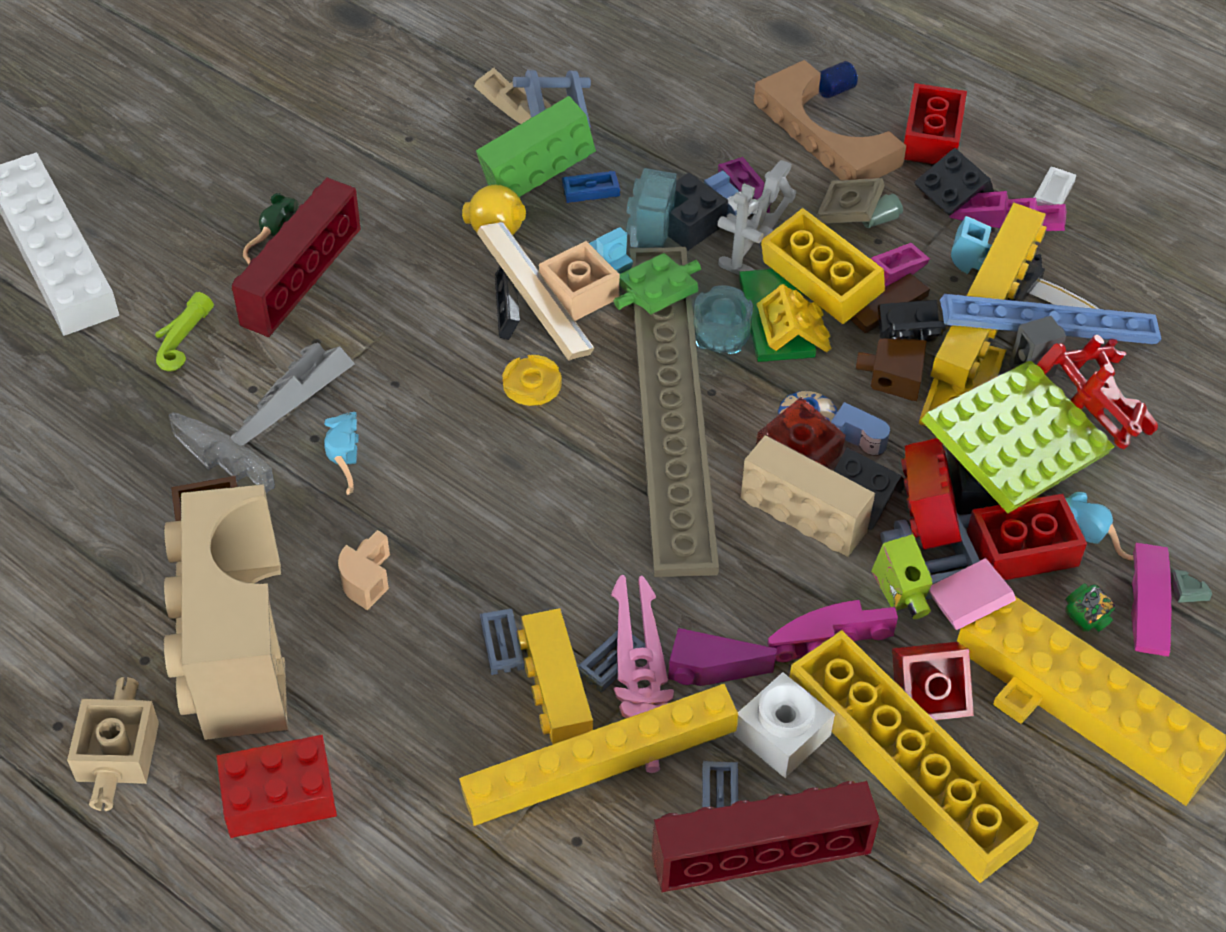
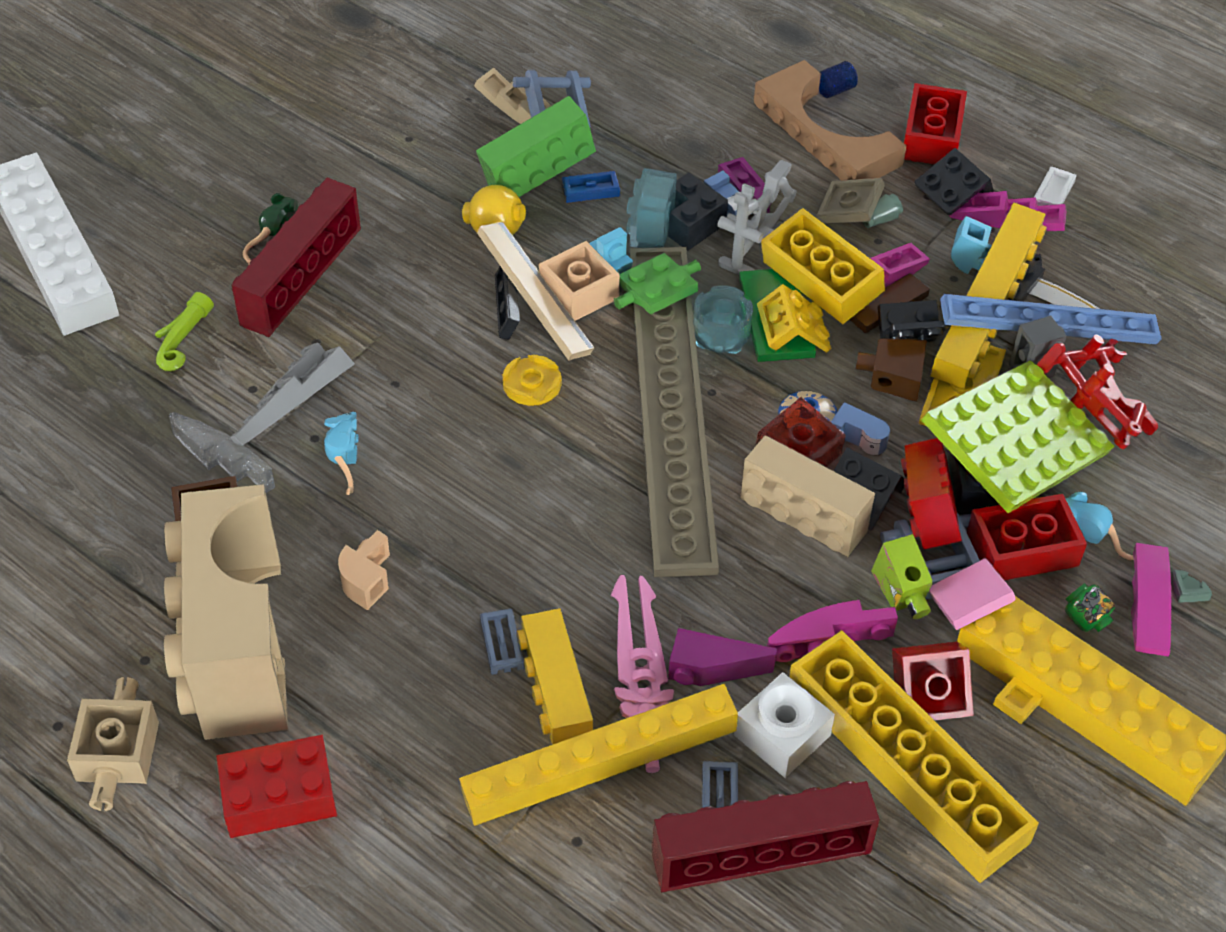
sand blue tile [577,630,646,693] -> none

